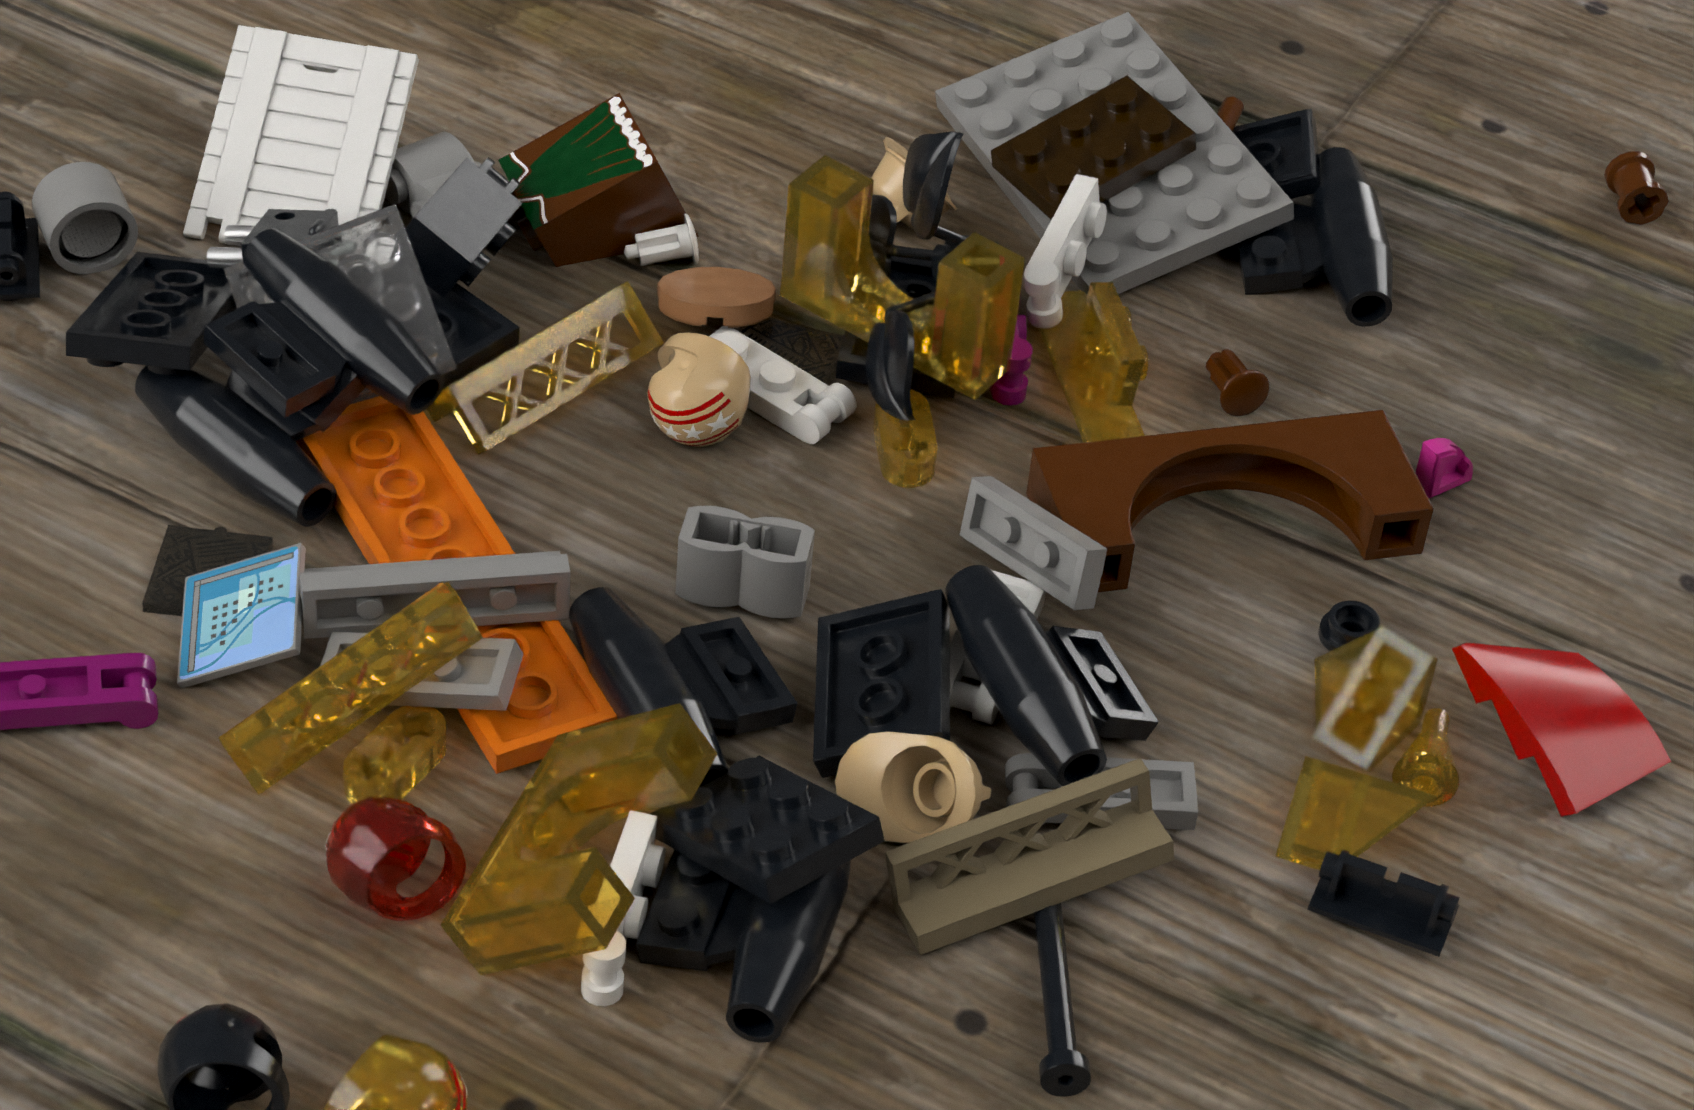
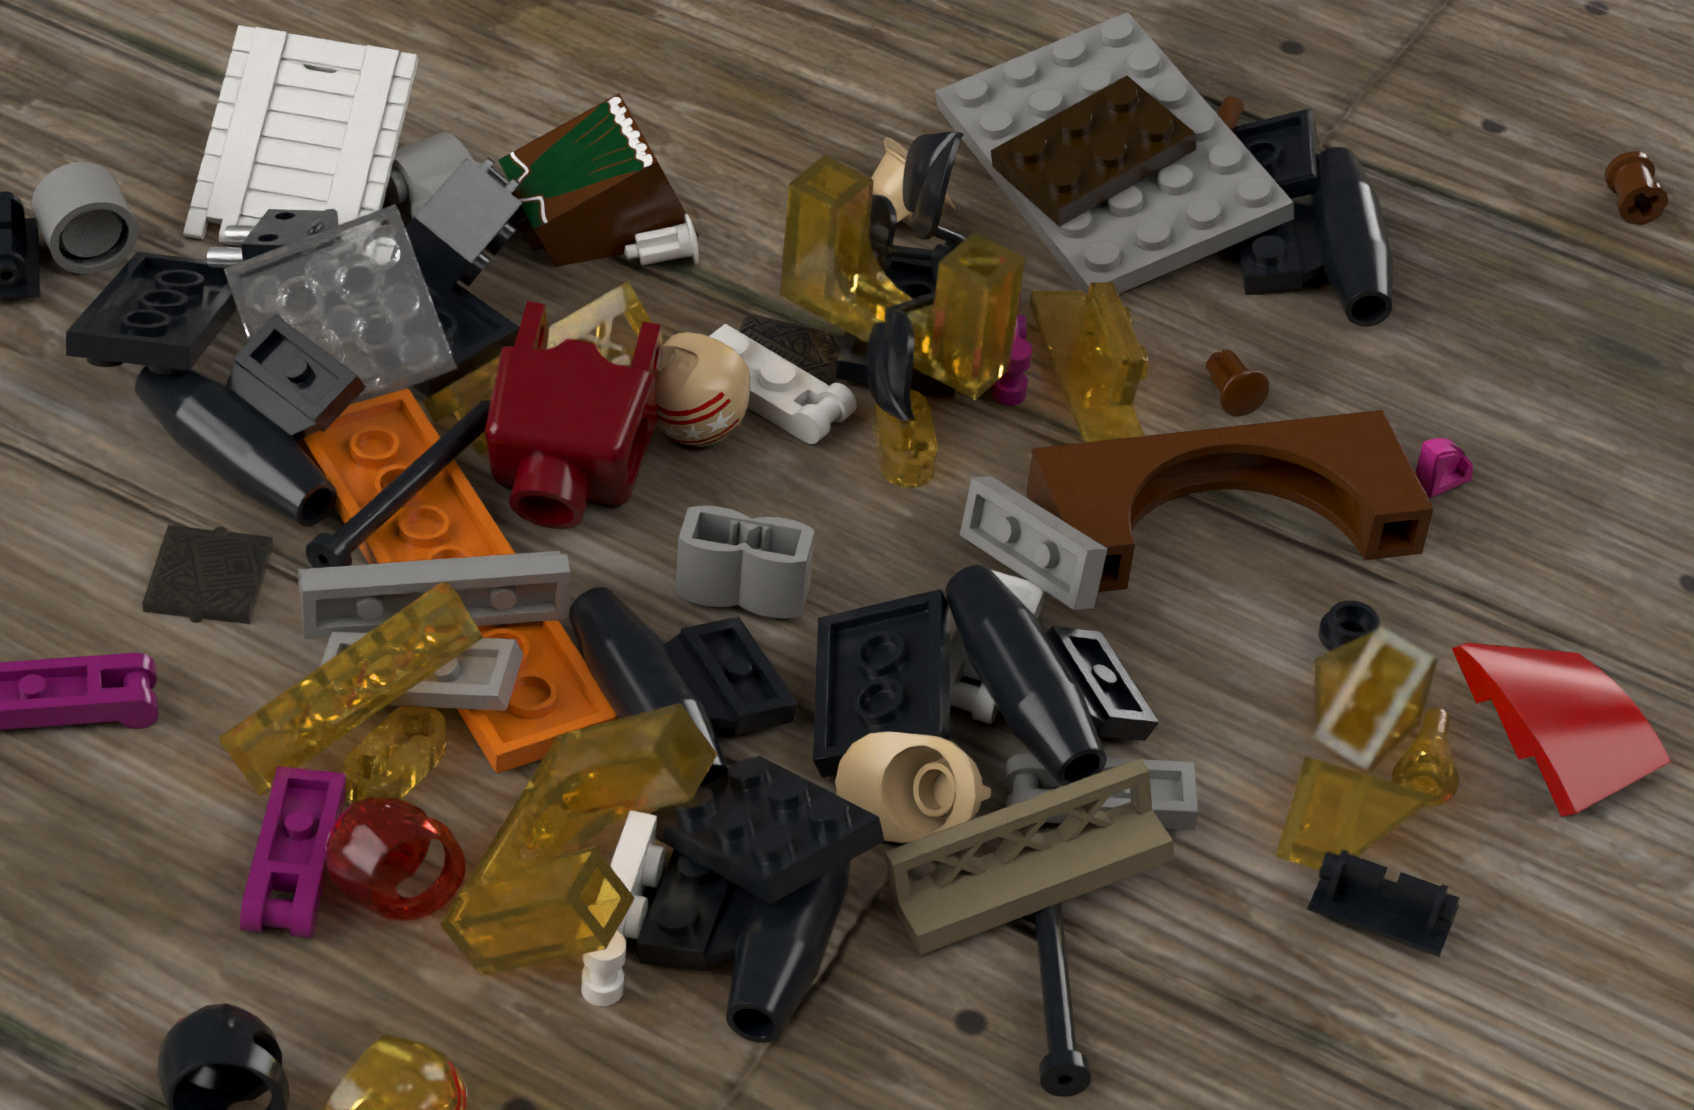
piece [177,543,306,688] -> none
black plate [203,228,444,418] -> none
medium nougat tile [657,267,776,328] -> none
white plate [1024,174,1107,329] -> none
none -> magenta plate [240,766,347,939]
none -> black bar [306,400,491,568]
none -> dark red piece [485,301,663,529]

